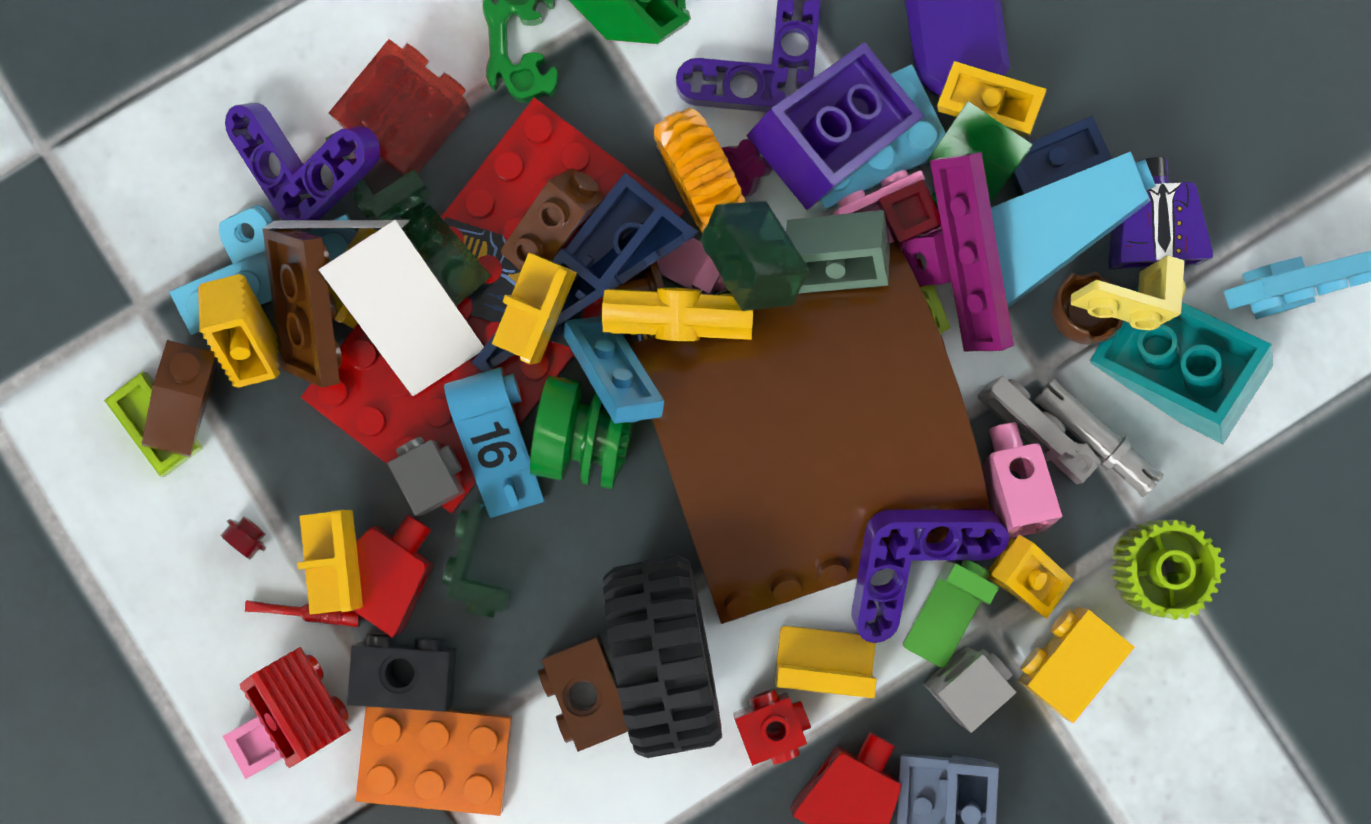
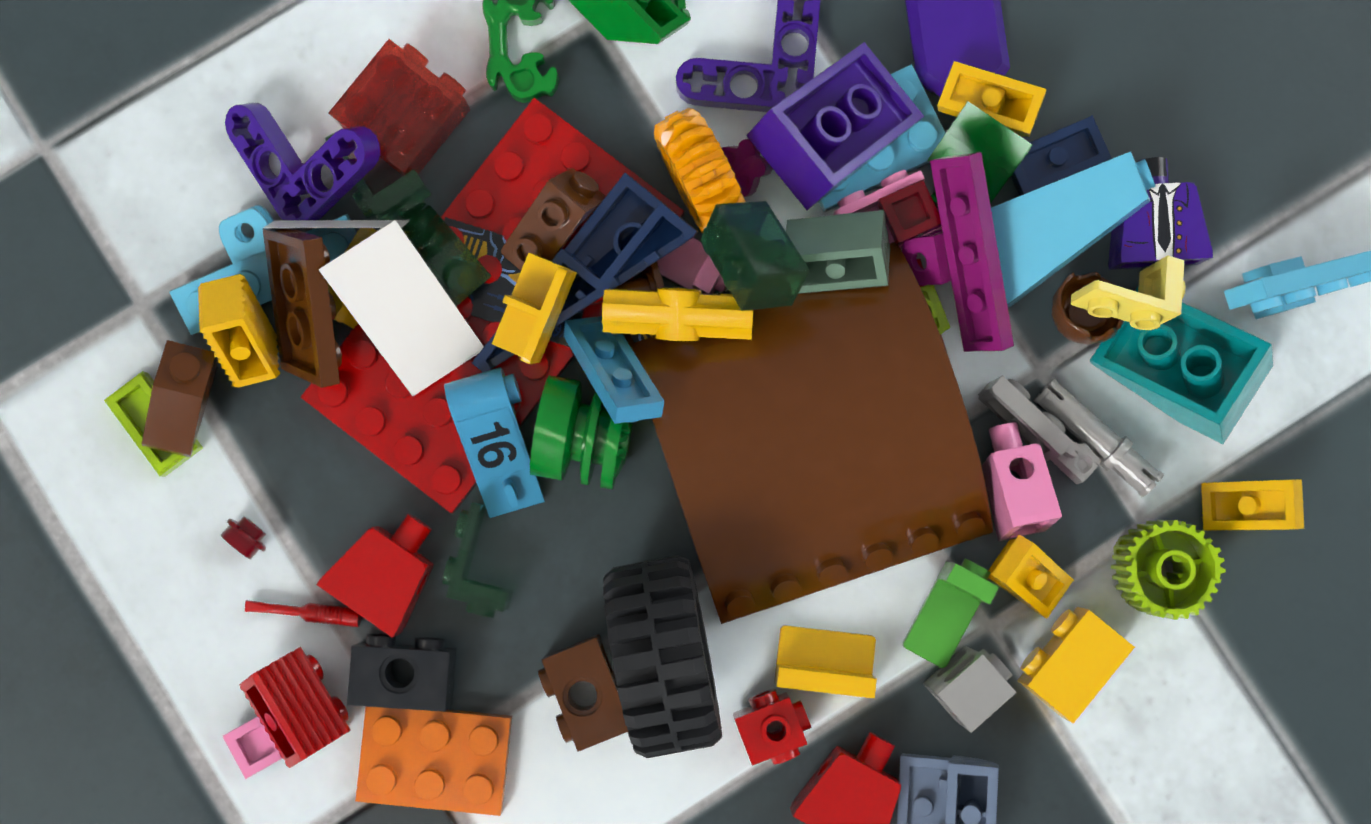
yellow panel [297,510,363,615] -> none
dark grey brick [387,437,466,516] -> none
dark purple beam [851,510,1009,643] -> none
none -> yellow slope [1201,479,1305,531]

